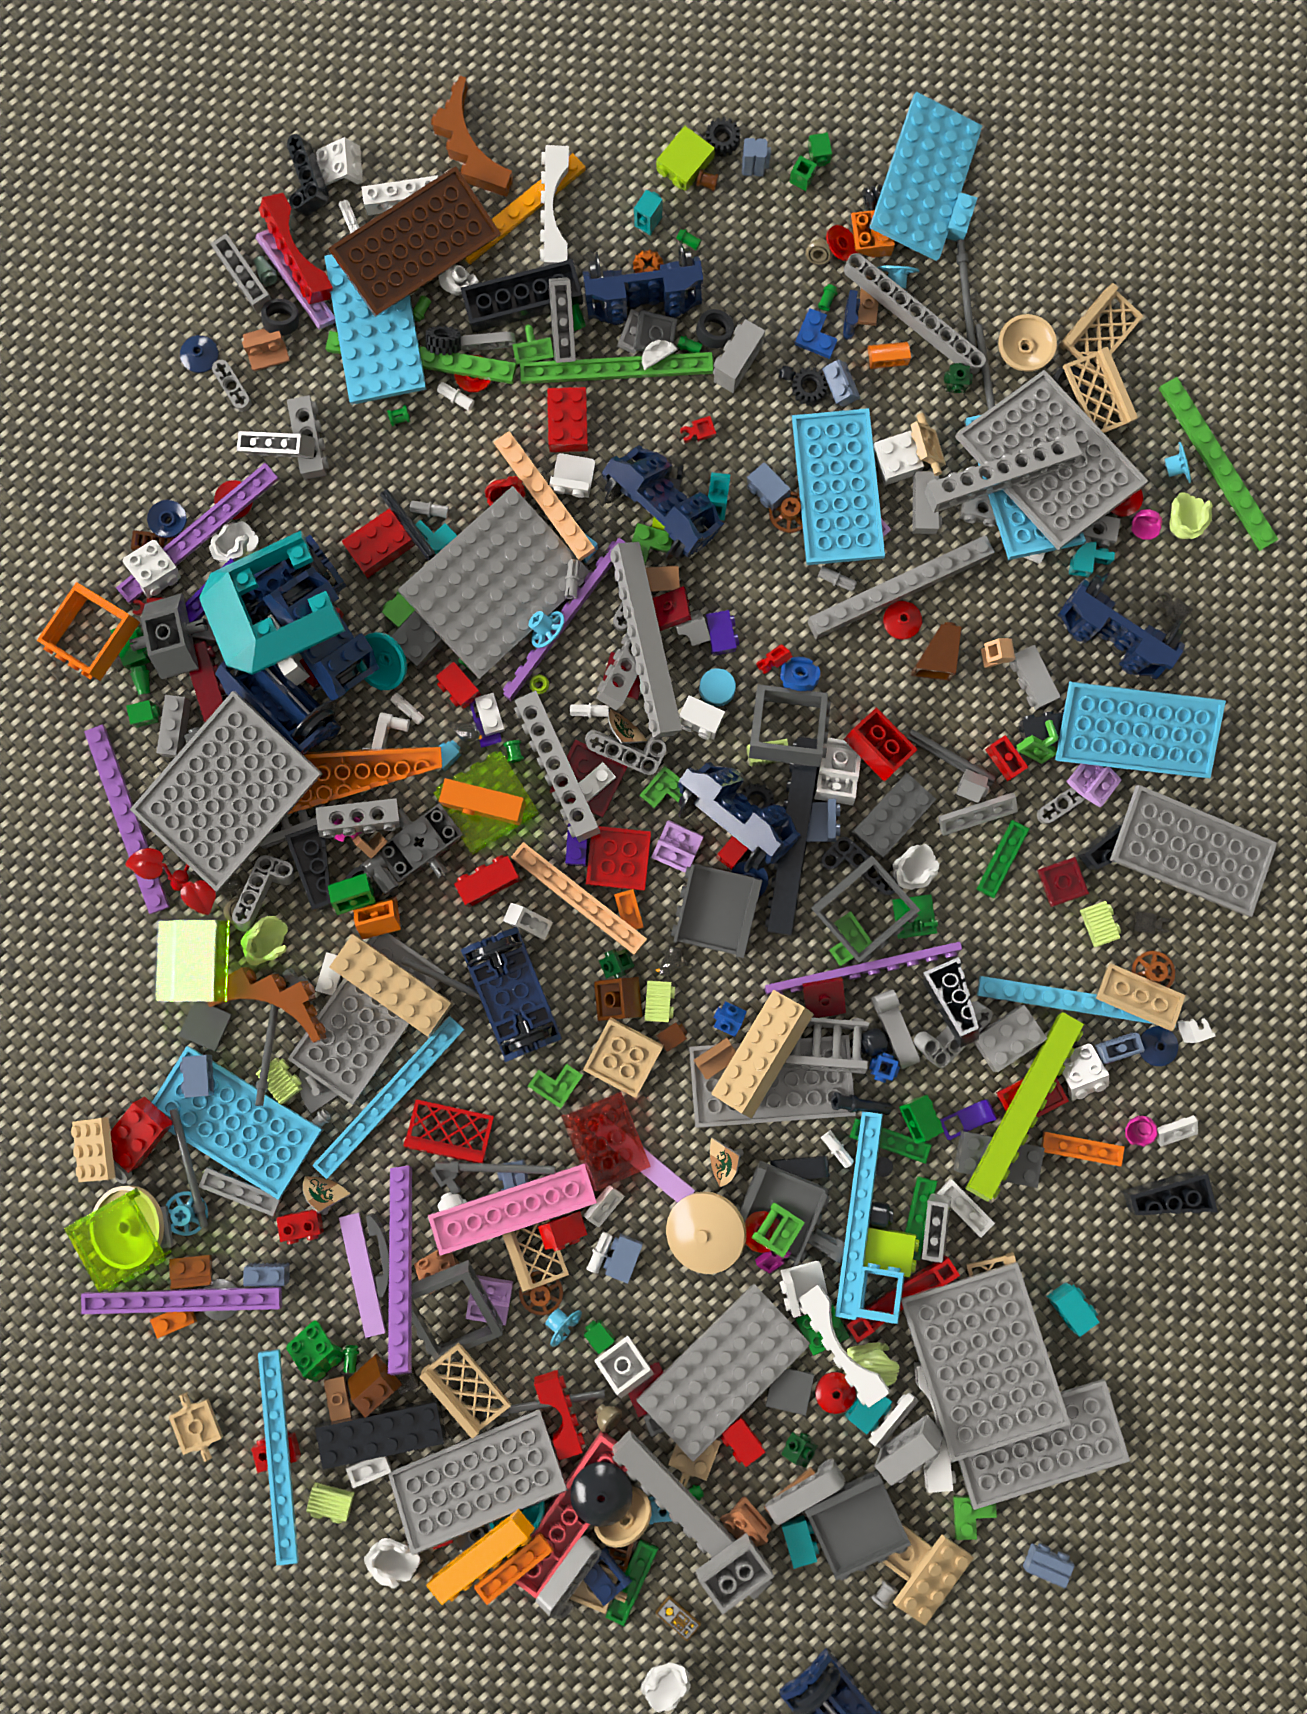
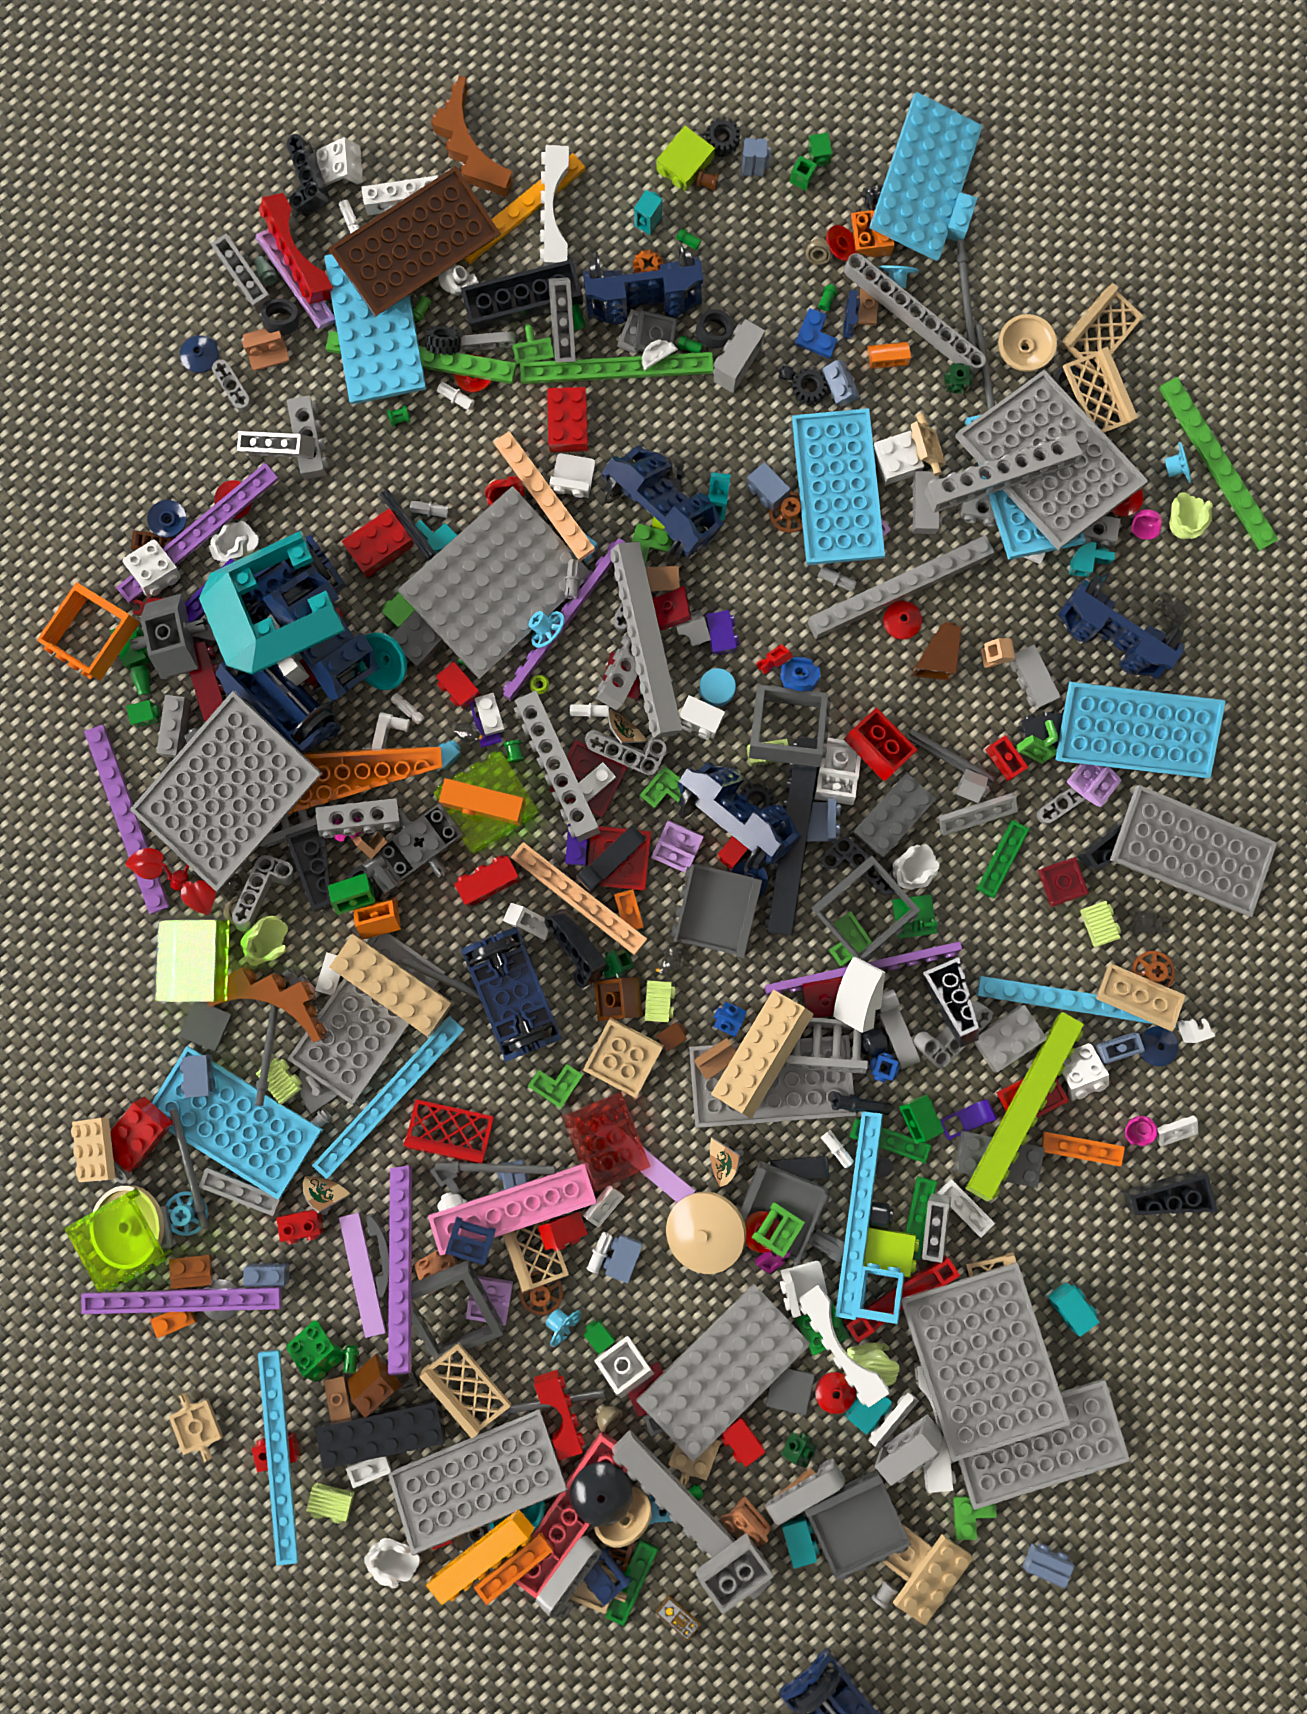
white hair [641,1663,690,1713] -> none
red plate [680,416,716,443] -> none
none -> dark blue plate [445,1217,496,1265]
none -> black beam [545,909,606,988]
none -> black beam [576,825,647,893]
none -> white slope [833,957,885,1033]

